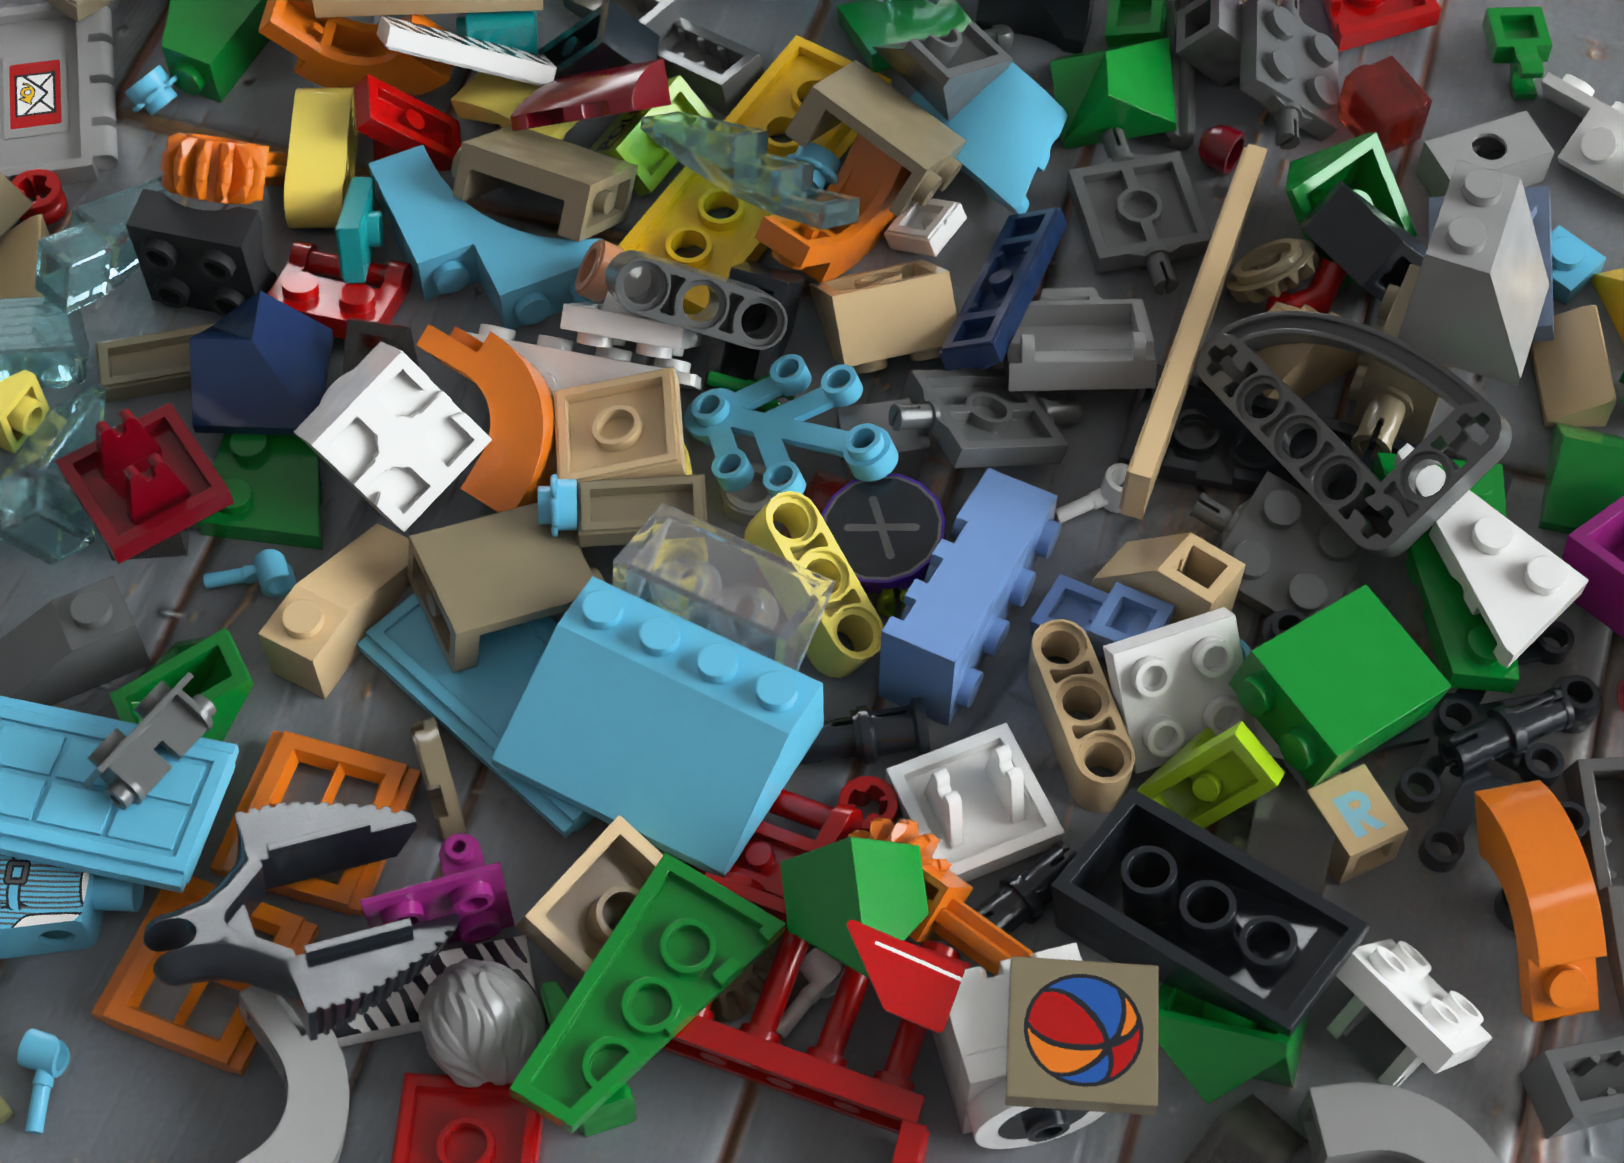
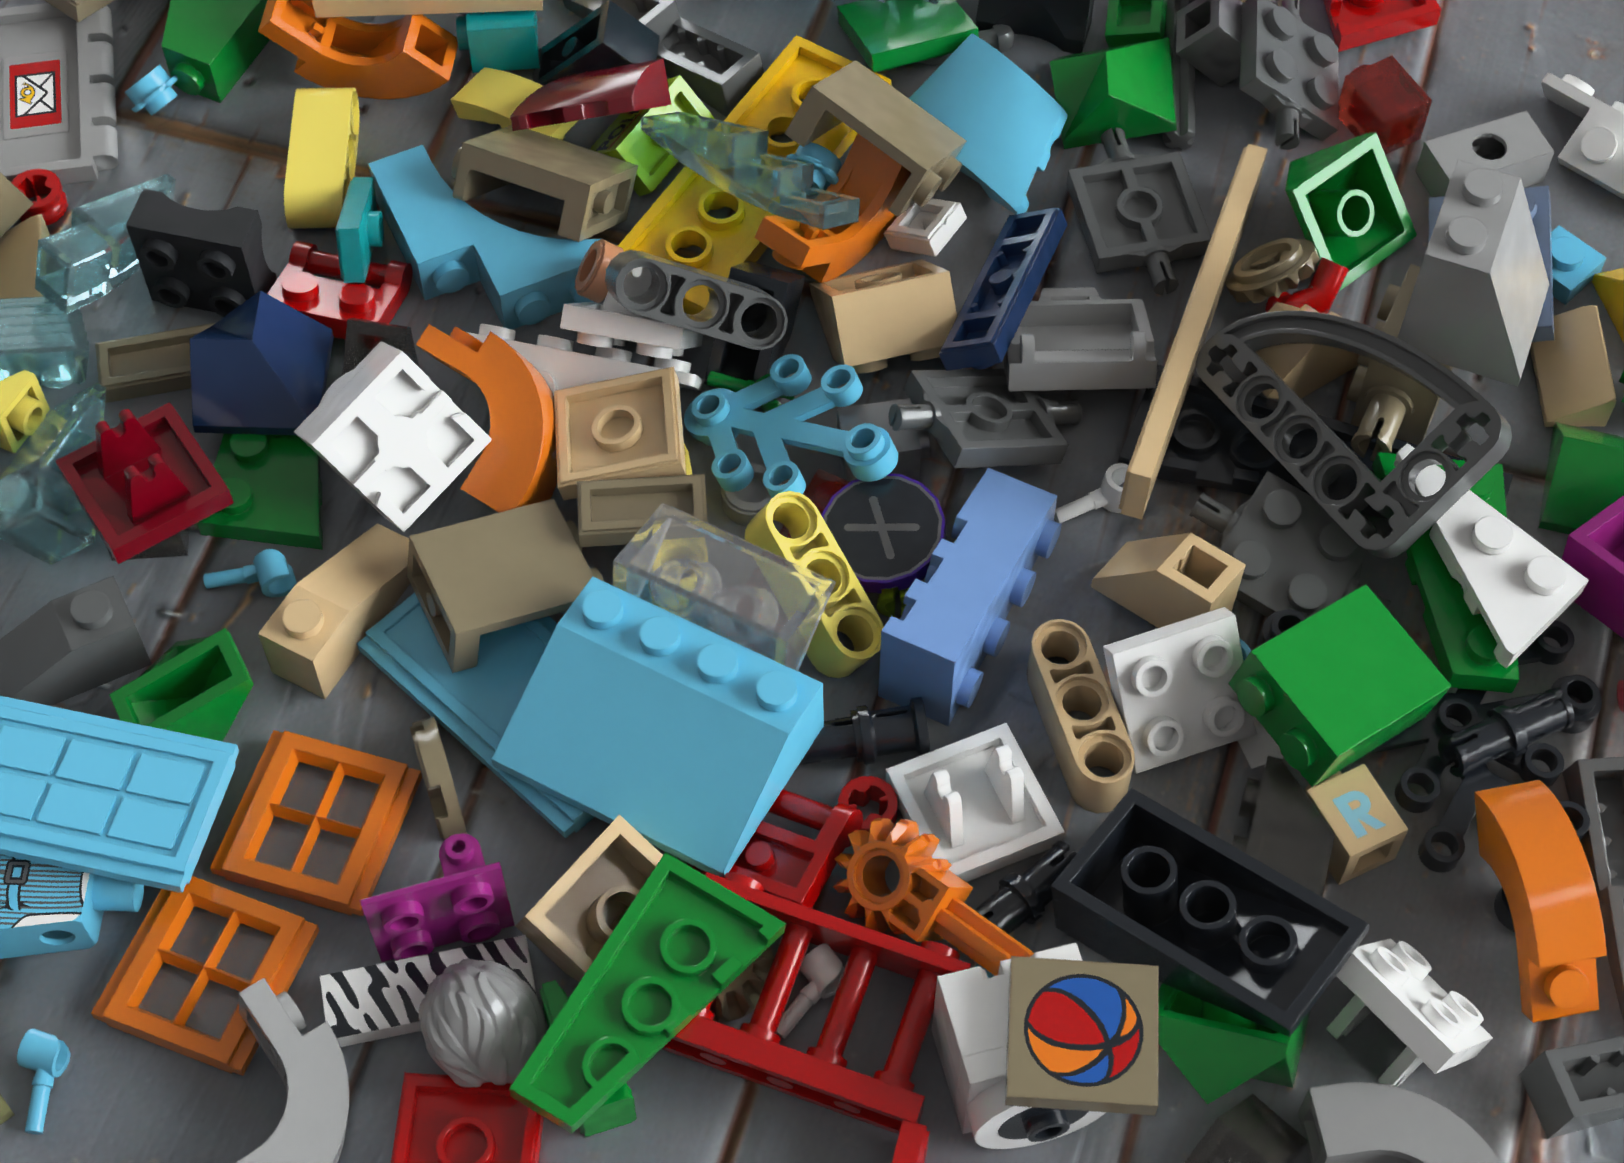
dark grey hinge [82,672,217,810] -> none
black piece [144,802,460,1041] -> none
orange gear [160,132,287,205] -> none
red slope [354,74,461,171] -> none
white tile [376,15,557,87] -> none
medium azure plate [538,474,577,537] -> none
green slope [780,837,929,978] -> none
red sticker [847,919,965,1033] -> none
dark grey slope [872,22,1013,121] -> none
medium blue slope [1030,574,1175,657] -> none
lime slope [1137,721,1285,829] -> none
dark red hinge [1198,124,1247,175] -> none
black slope [1299,180,1427,302] -> none
green plate [1482,6,1553,100] -> none

